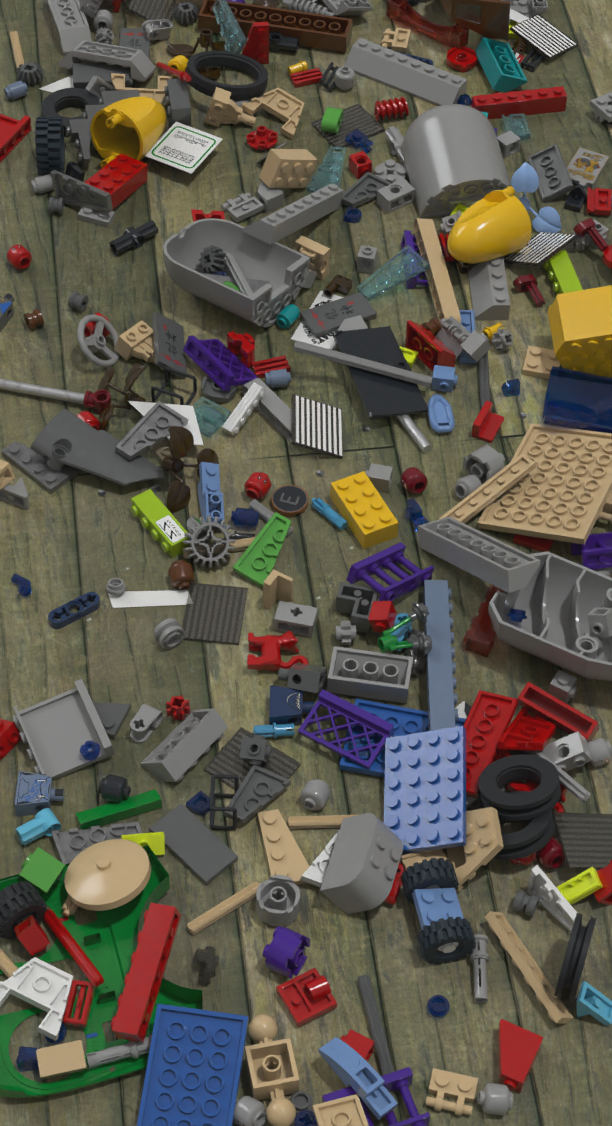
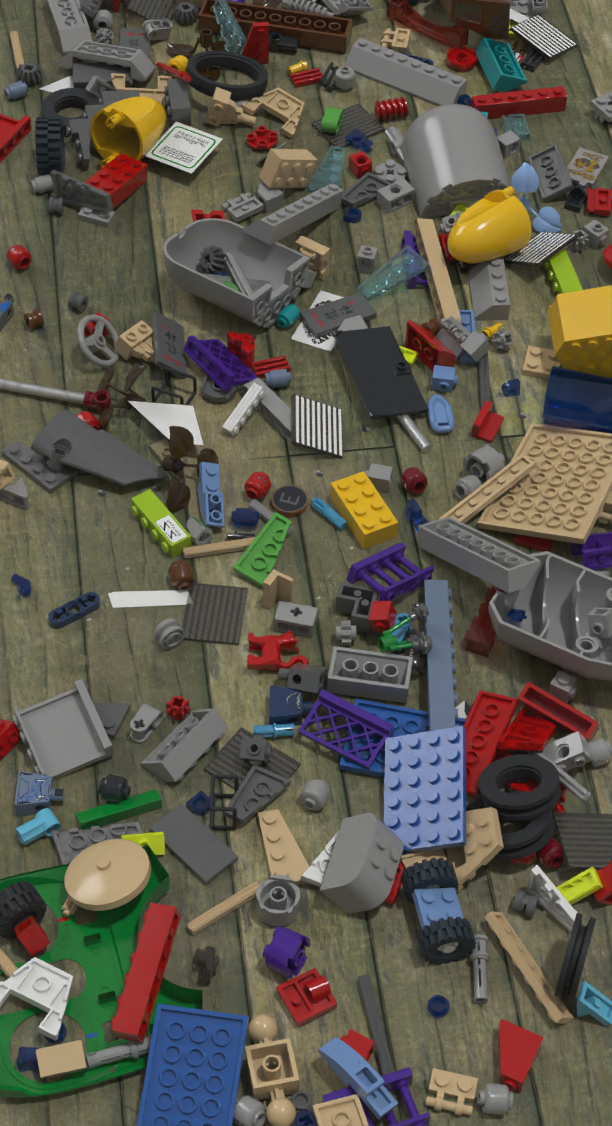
bright green head [19,847,65,895] -> none
red axle [43,909,104,987] -> none
red tile [63,980,95,1028] -> none
black tile [65,162,85,182] -> none
clear blue plate [80,741,100,761] -> none
light grey plate [106,578,126,595] -> none
black piece [109,220,158,255] -> none
flat silver wing [115,401,188,460] -> none
light grey gear [183,516,235,568] -> none
clear light blue plate [193,396,231,438] -> none
tan axle [288,814,361,829] -> none
light grey axle [294,341,432,387] -> none
dark brown piece [323,275,353,297] -> none
dark red piece [513,274,546,308] -> none
dark red piece [573,218,609,252] -> none

